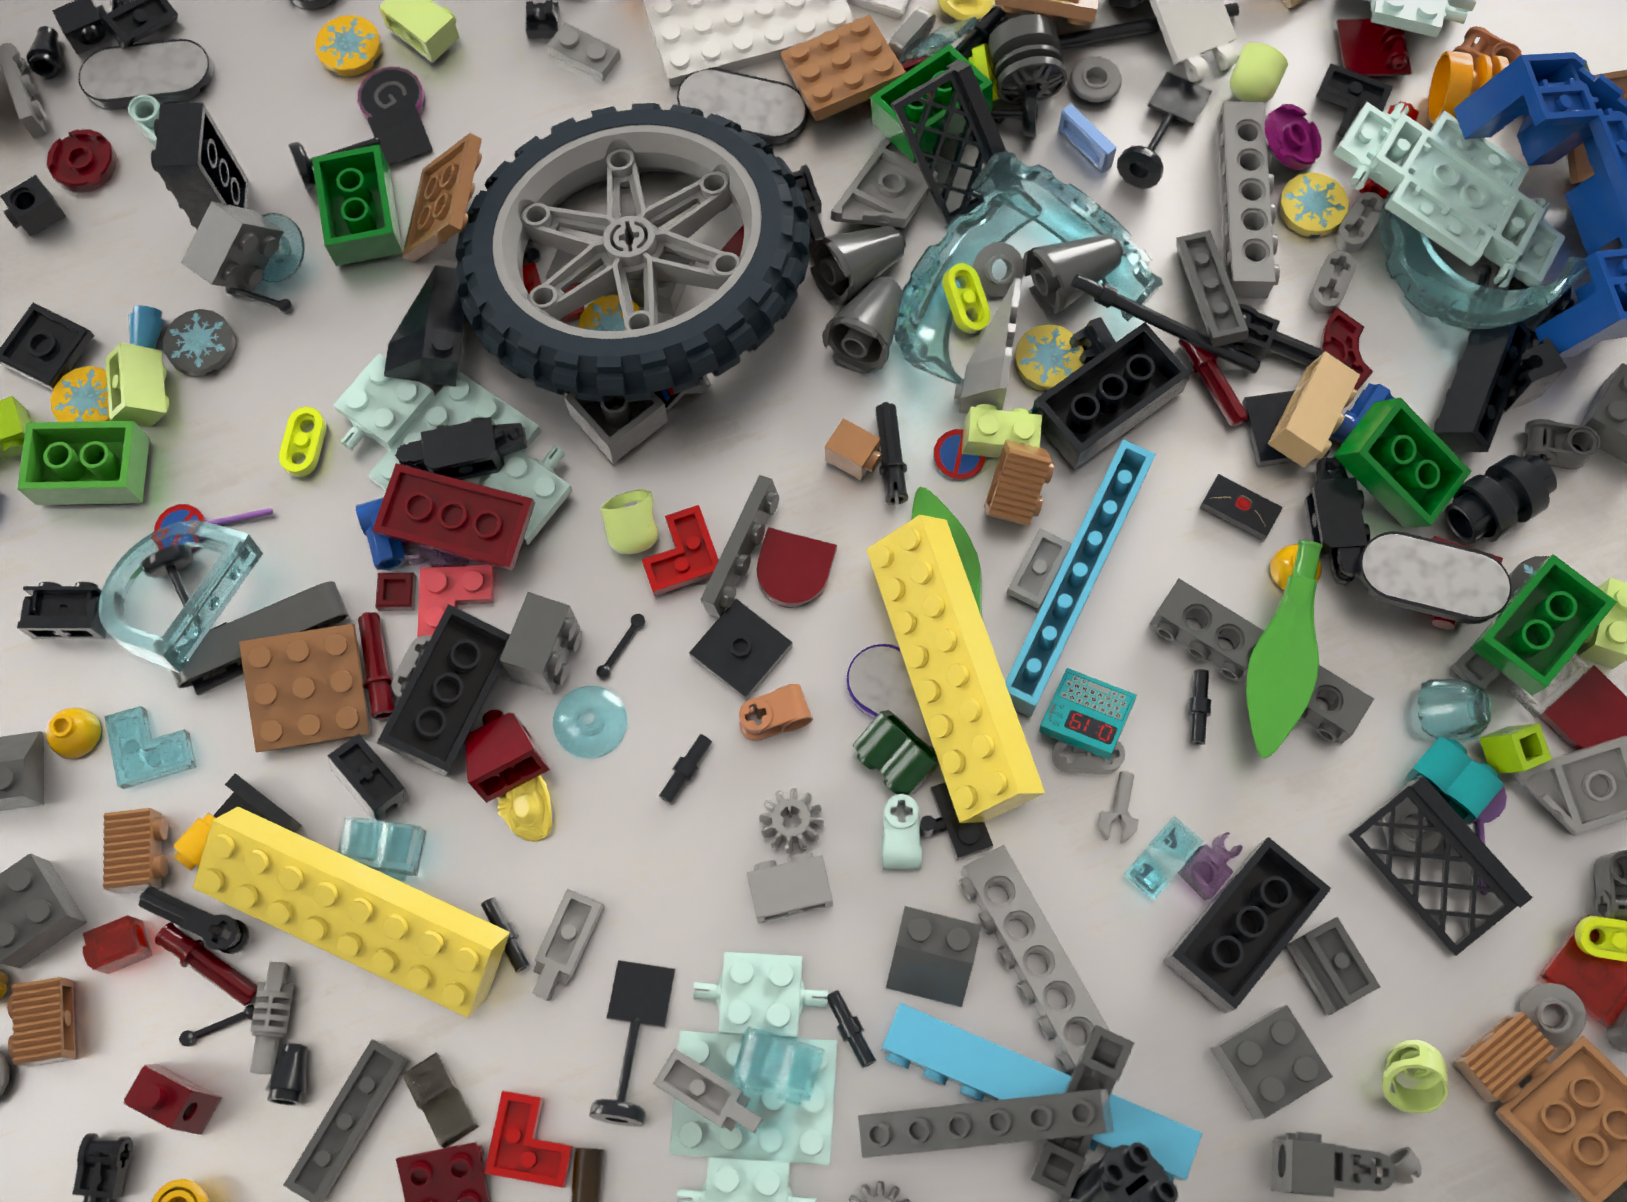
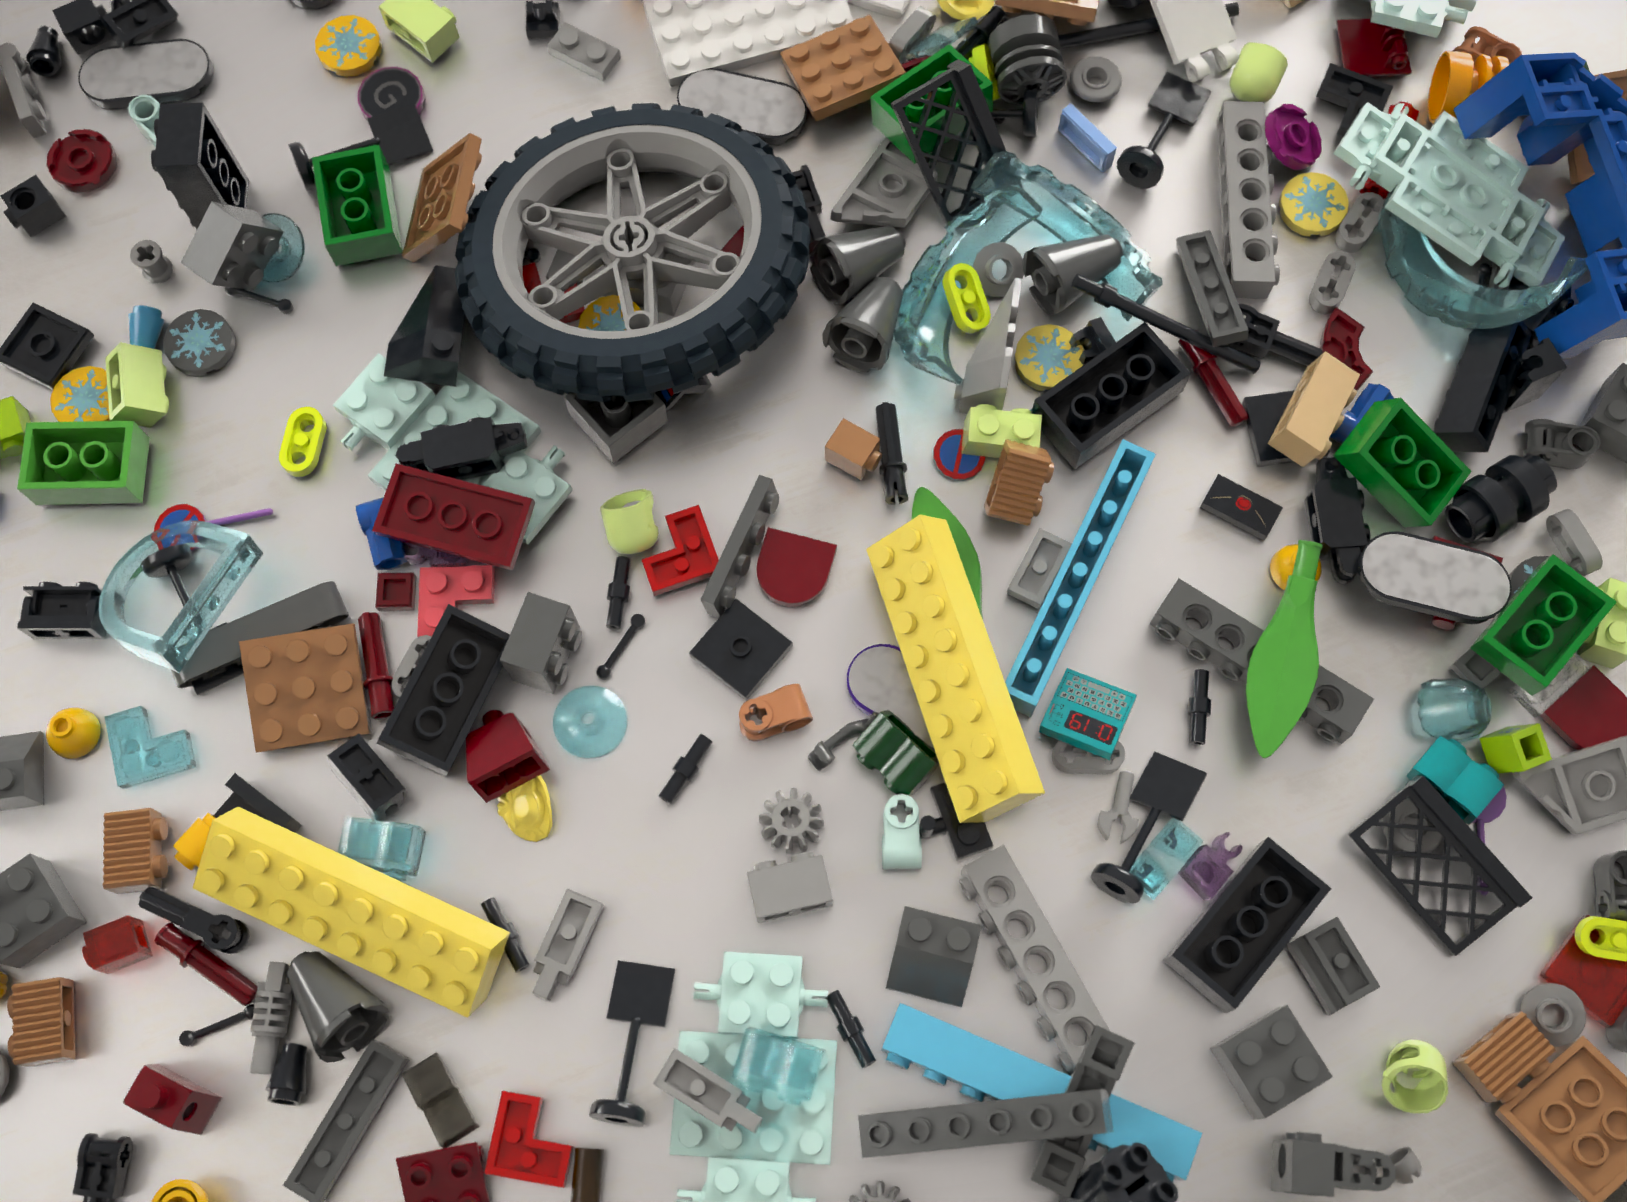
none -> light grey bush [130,240,173,284]
none -> dark grey cone [287,951,389,1063]
none -> black bar [606,556,631,630]
none -> dark grey piece [808,712,879,771]
none -> black piece [1091,752,1207,904]
none -> light grey beam [1546,509,1603,576]

